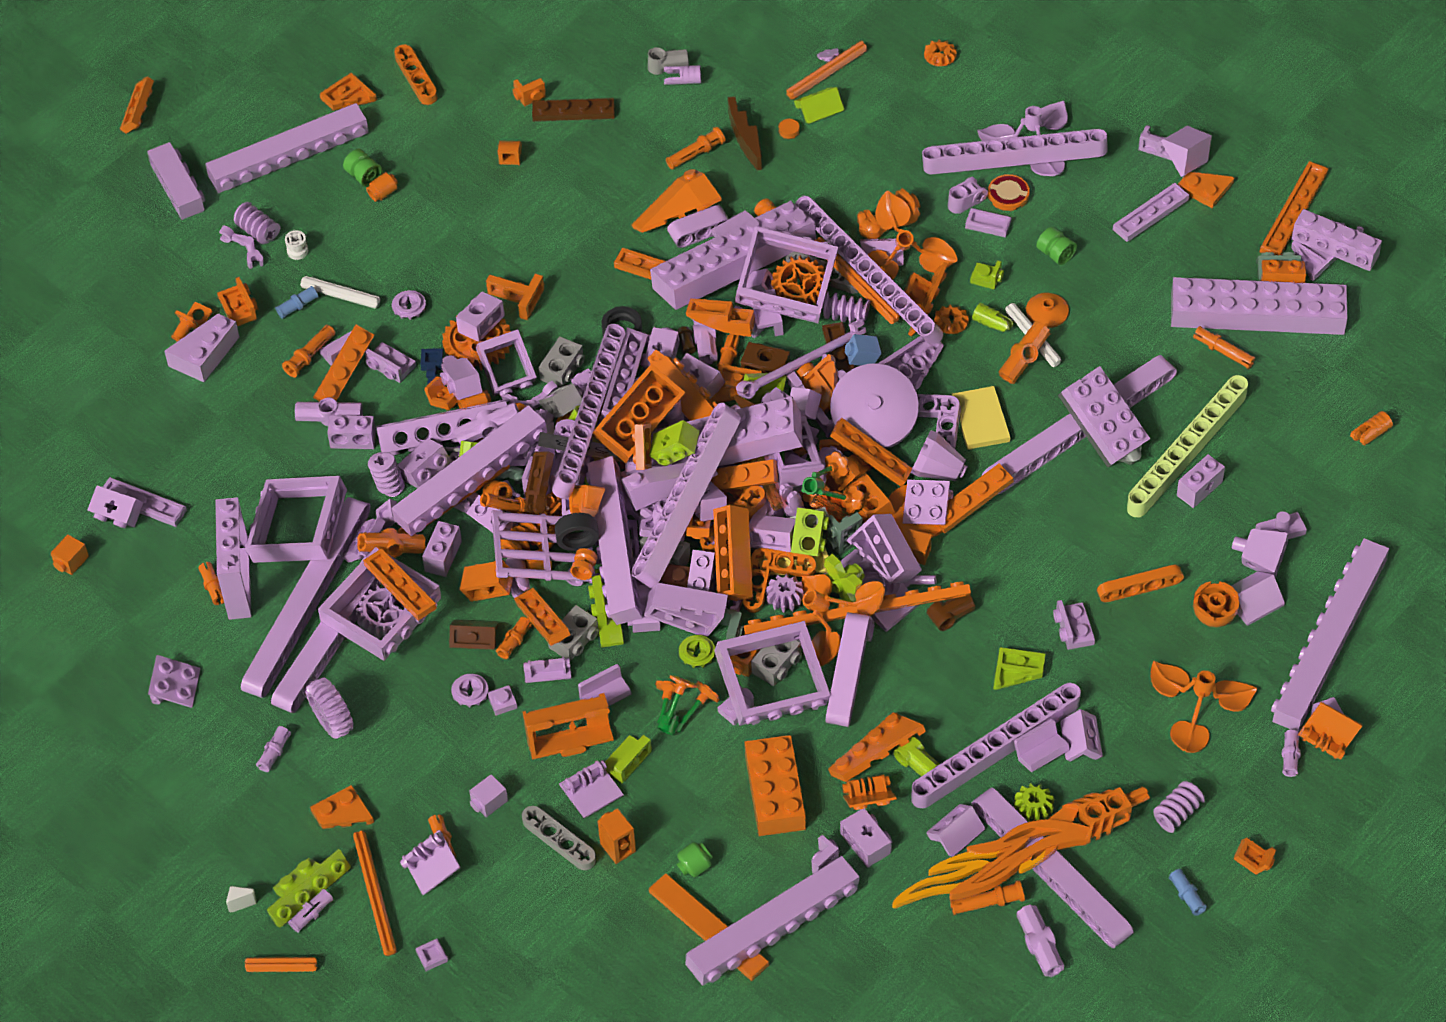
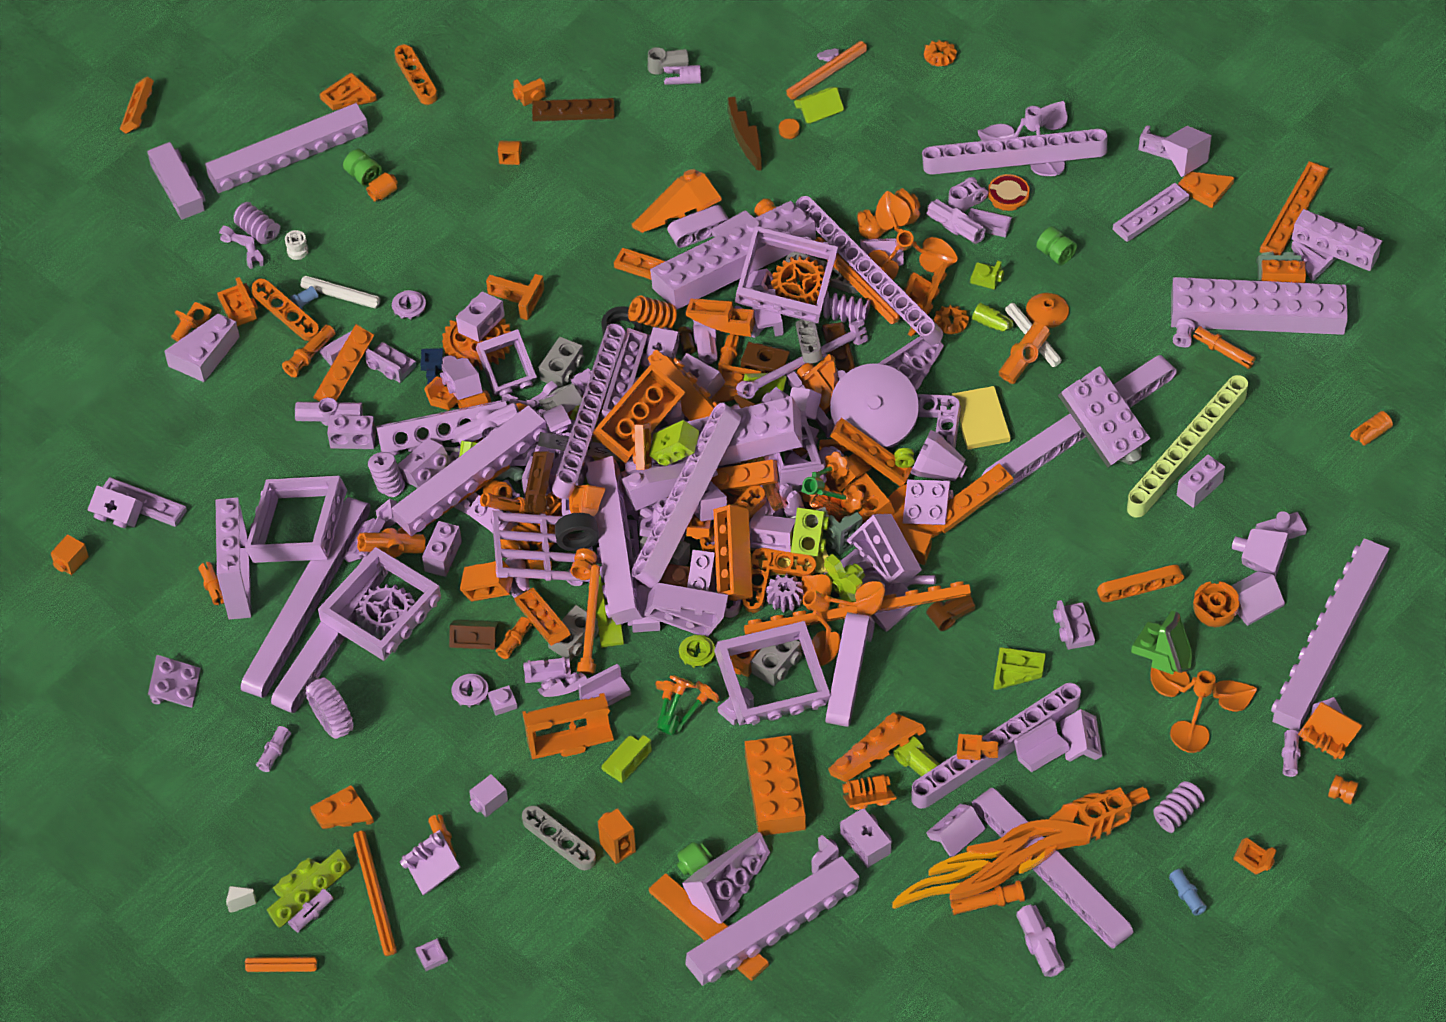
orange plate [363,548,437,621] -> none
lavender hinge [559,760,624,818] -> none
orange pin [666,127,726,170] -> none
sand green bracket [719,609,744,640] -> none
medium blue brick [845,334,881,366] -> none
lime gear [1014,783,1054,822] -> none
none -> orange beam [252,279,319,341]
none -> lavender slope [537,672,587,697]
none -> lavender slope [542,404,571,434]
none -> orange piece [577,564,600,674]
none -> orange piece [628,296,677,329]
none -> lavender wedge [682,832,770,923]
none -> light grey beam [796,319,822,363]
none -> lime bush [894,448,915,468]
none -> lavender piece [927,199,986,244]
none -> orange plate [957,734,998,760]
none -> bright green piece [1131,610,1192,675]
none -> lavender bush [1173,319,1195,348]
none -> orange wheel [1328,775,1359,805]

